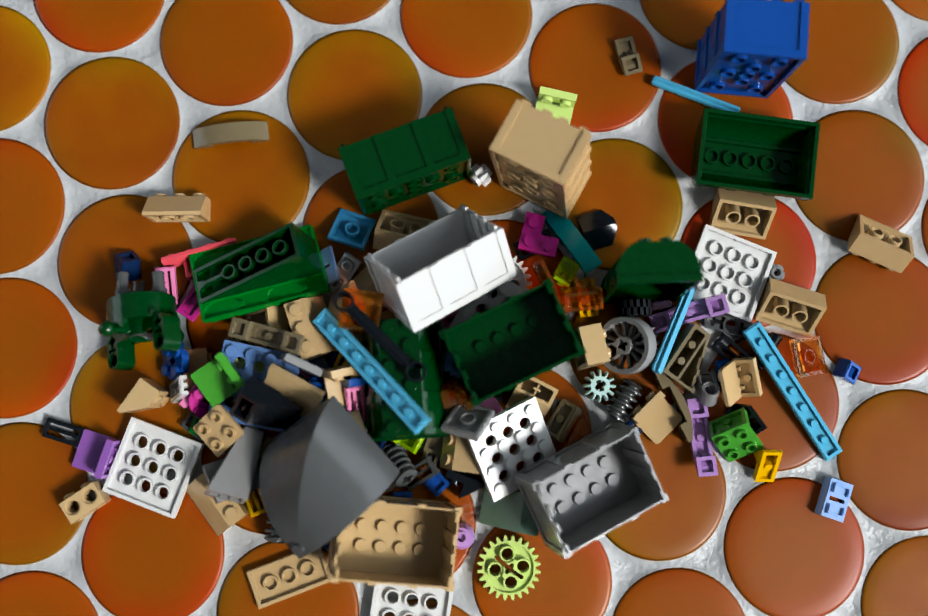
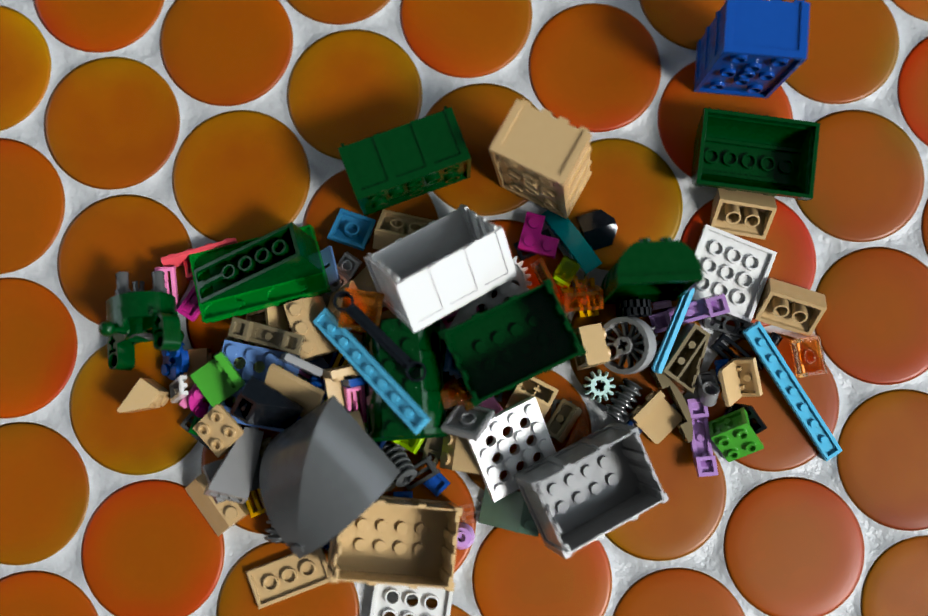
black tile [41,417,87,447] -> none
tan brick [59,480,112,524] -> none
medium lavender bracket [72,429,122,479] -> none
white piece [102,417,205,519] -> none
dark blue panel [114,250,141,281] -> none
tan slope [142,193,211,223] -> none
dark tan slope [193,121,270,149] -> none
black slope [446,469,485,499] -> none
white gear [469,163,492,187] -> none
yellowish green gear [477,534,541,600] -> none
yellowish green bracket [535,86,578,124] -> none
dark tan slope [613,35,643,76] -> none
medium azure axle [651,75,740,112] -> none
yellow slope [752,450,783,482] -> none
light grey plate [768,264,785,281] -> none
light blue piece [814,476,854,522] -> none
blue slope [833,358,862,385] -> none
tan slope [848,214,915,273] -> none

